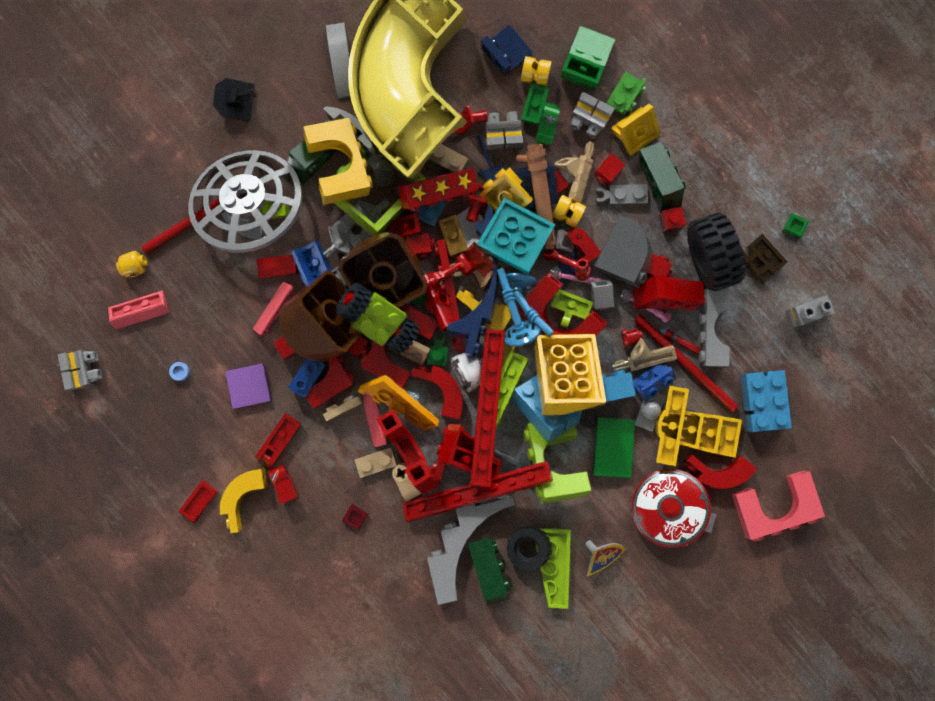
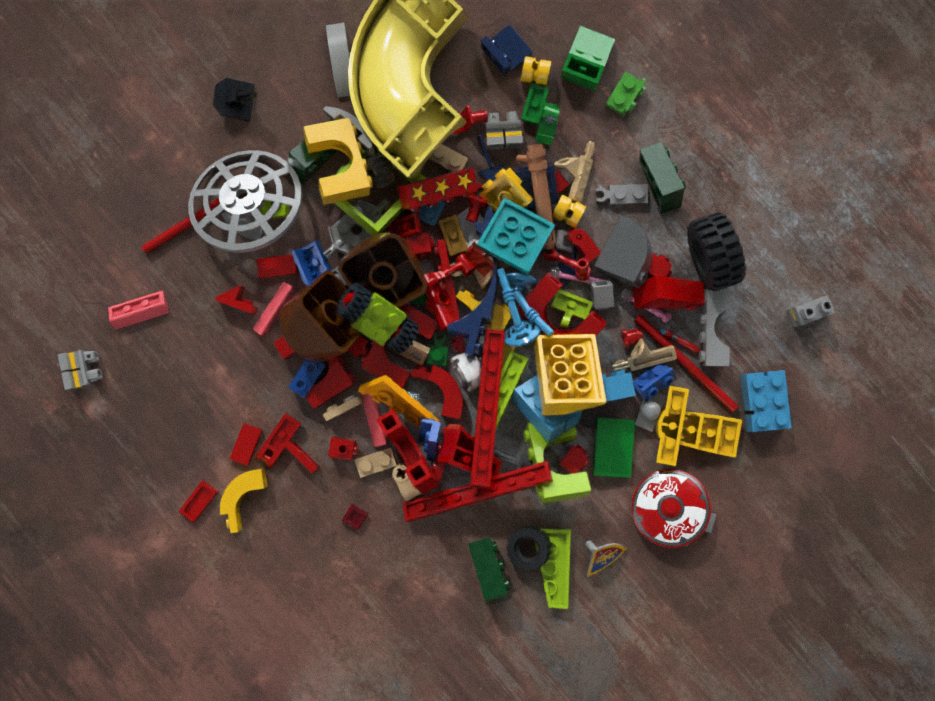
yellow head [116,251,147,279] -> none
light blue tile [169,362,190,381] -> none
medium lavender tile [225,363,272,409] -> none
red leg [269,464,299,504] -> none
light grey arch [427,494,515,605] -> none
light grey hips [570,92,615,139] -> none
red brick [594,153,625,186] -> none
yellow bracket [611,104,661,156] -> none
red brick [659,207,686,233] -> none
red arch [684,454,757,489] -> none
coral arch [731,470,825,542] -> none
dark brown plate [743,234,788,284] -> none
green tile [782,213,809,239] -> none
none -> red slope [215,285,257,315]
none -> red tile [229,423,262,466]
none -> red tile [285,441,320,473]
none -> red brick [328,437,359,460]
none -> blue bracket [419,419,441,462]
none -> red brick [557,445,589,474]

